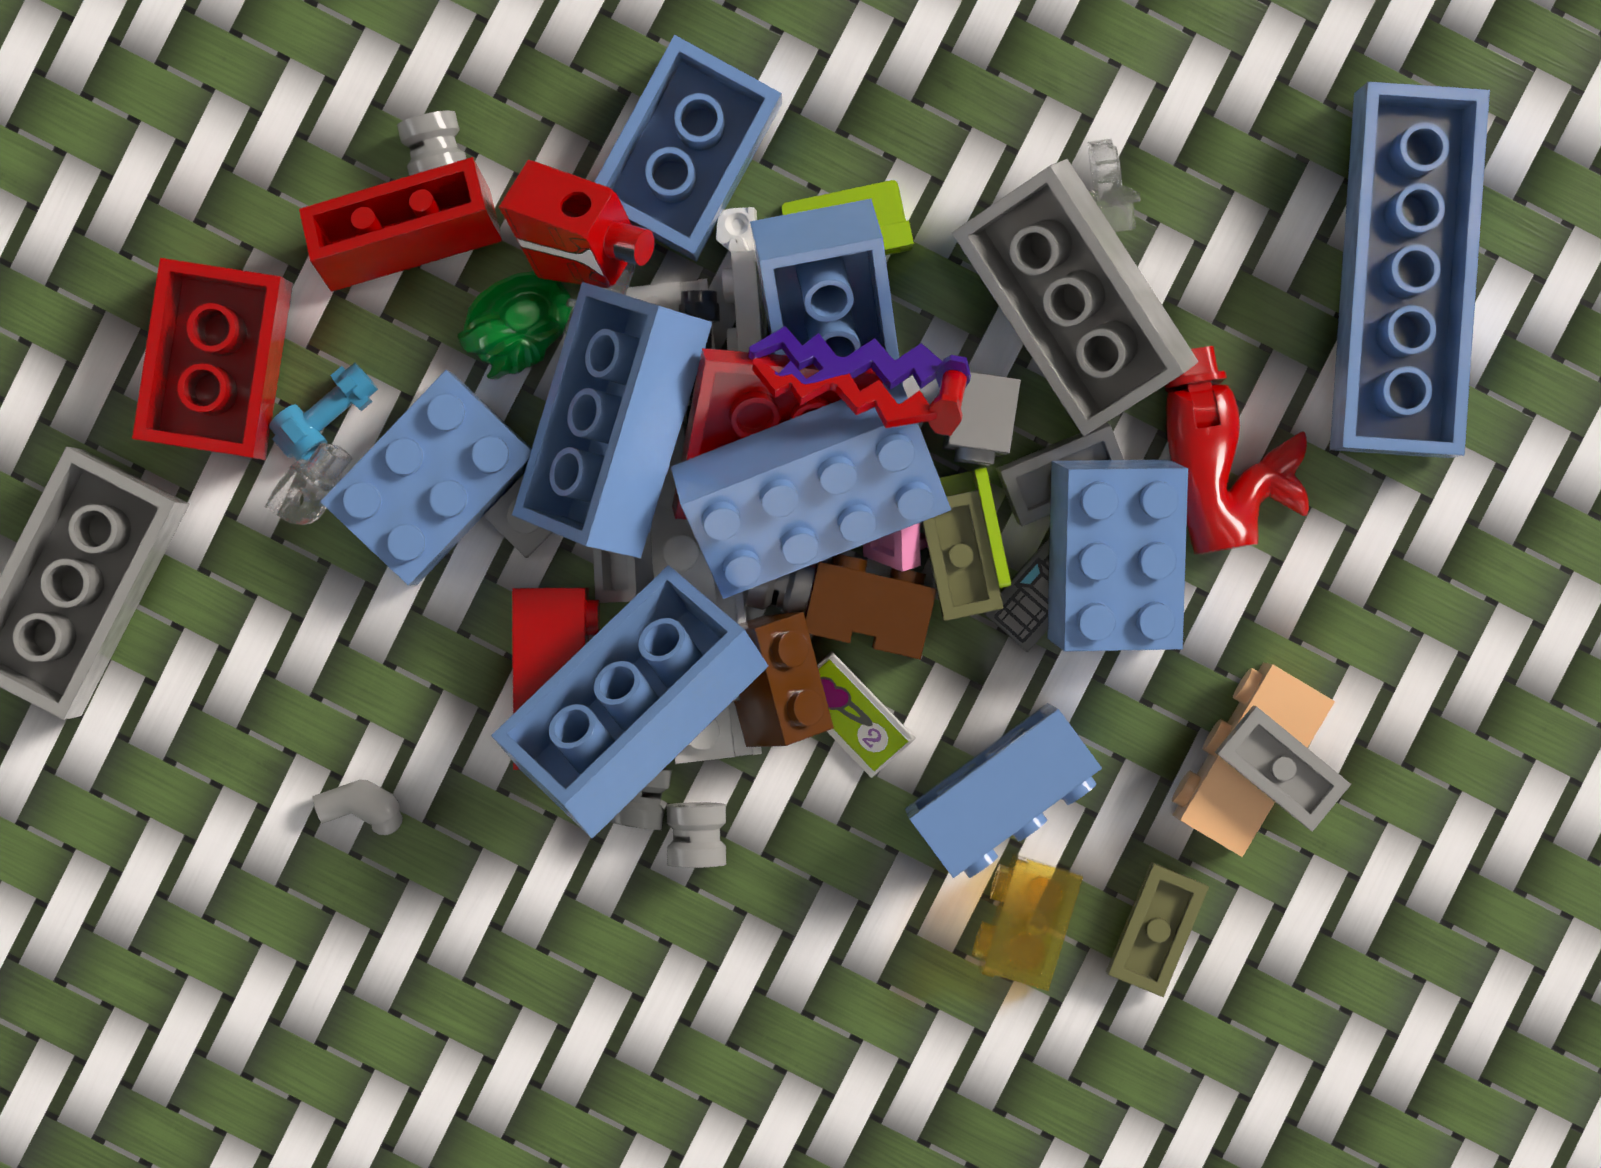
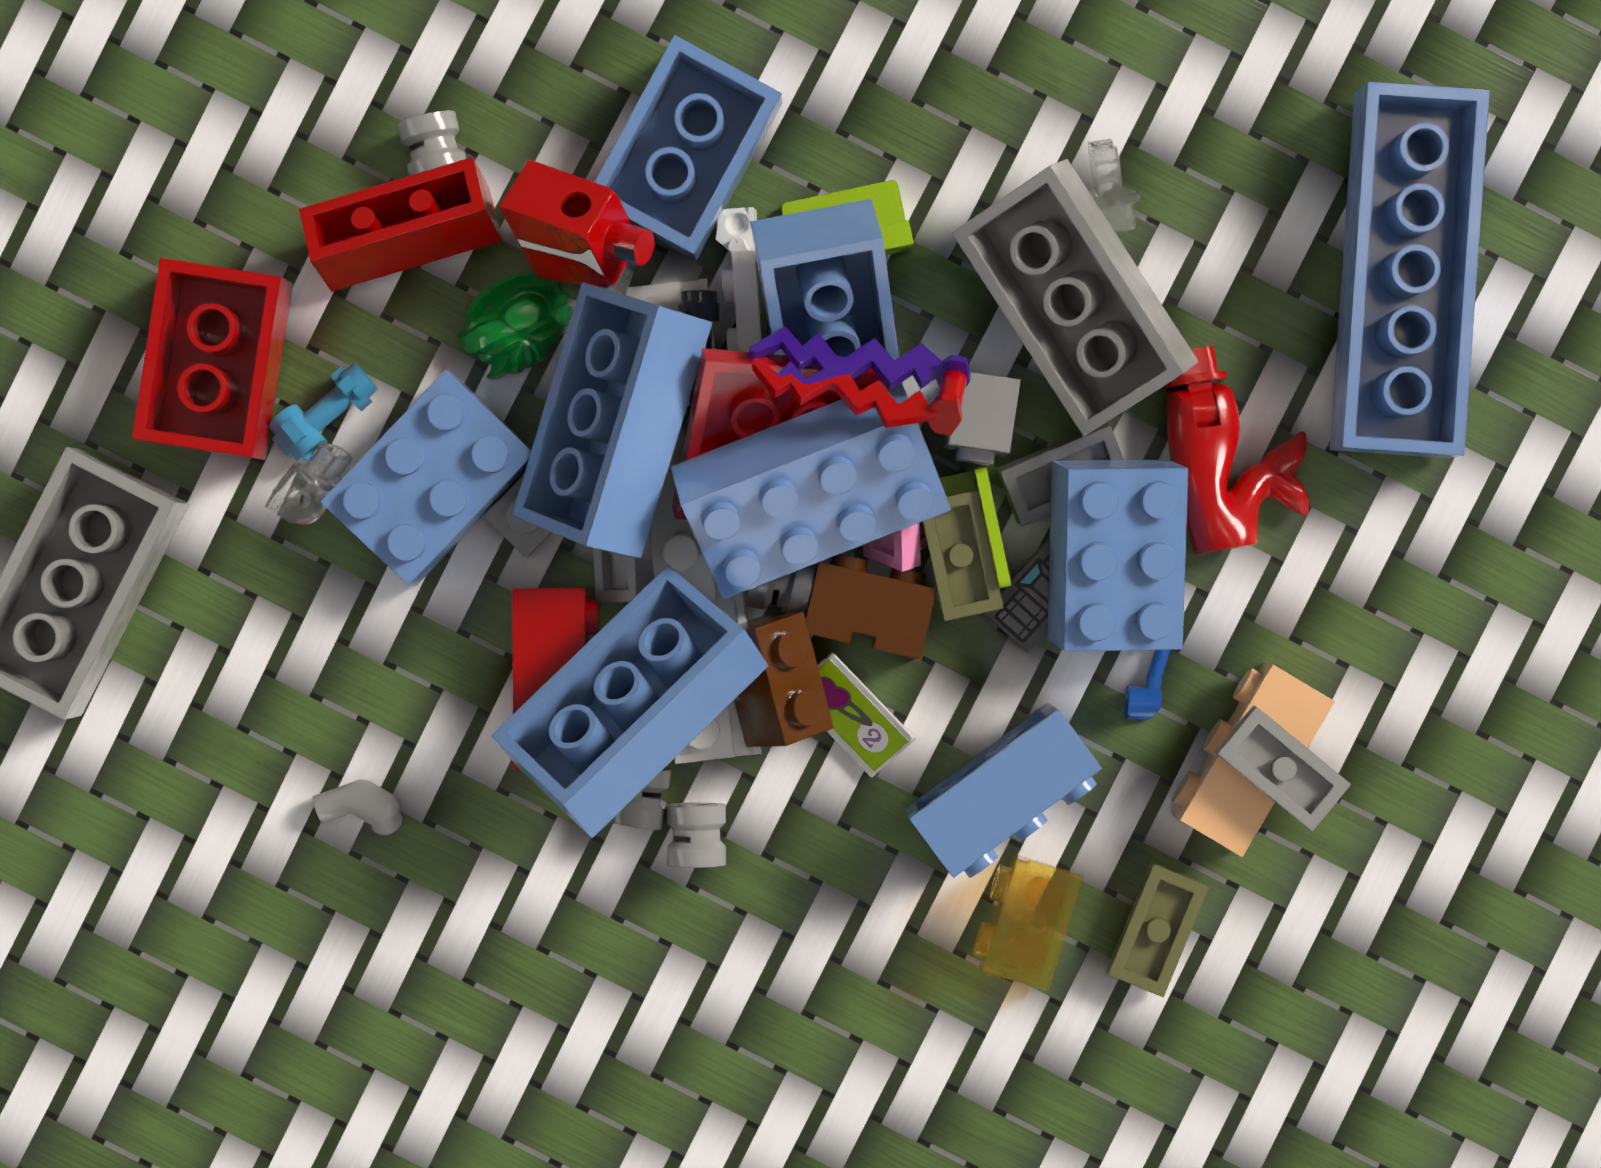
none -> blue hand [1124,650,1170,720]

